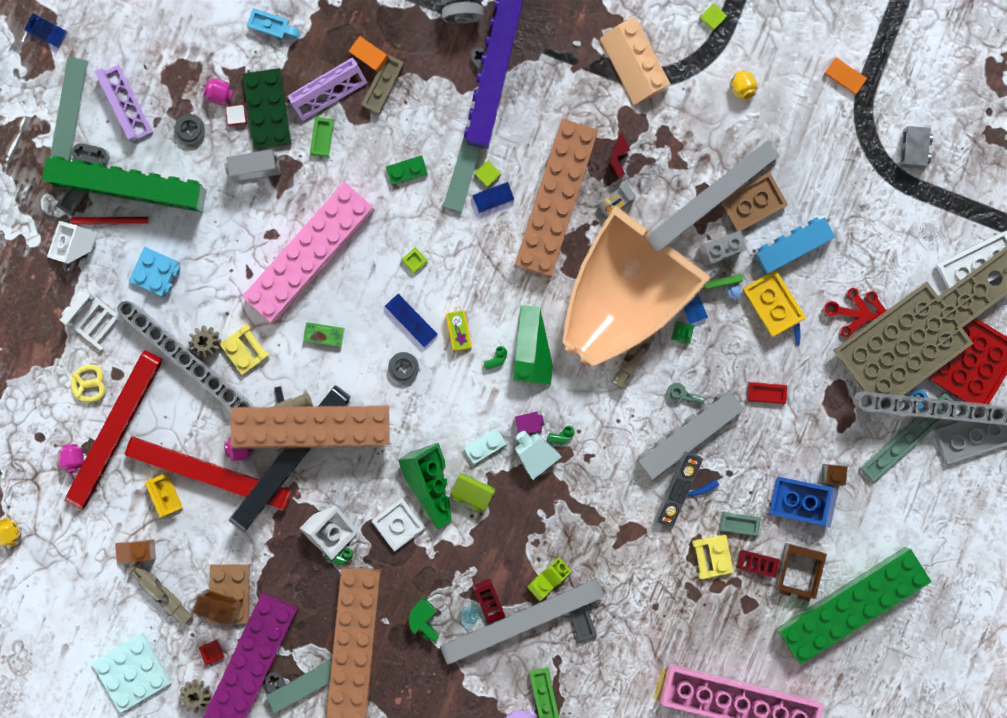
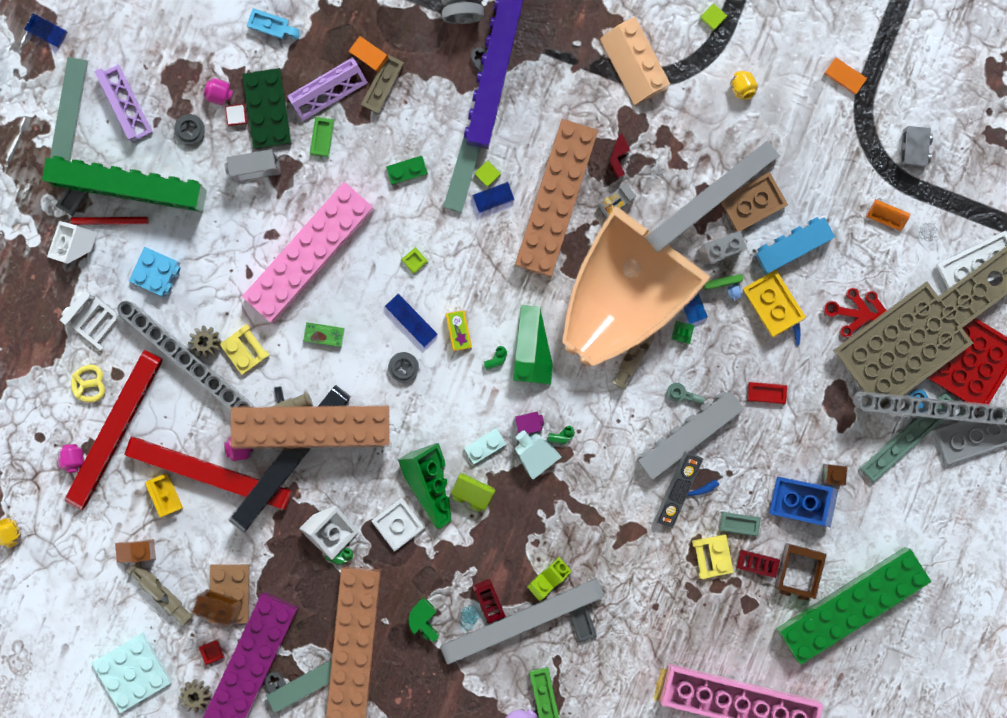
dark grey beam [72,143,110,165] -> none
none -> orange plate [866,199,910,231]

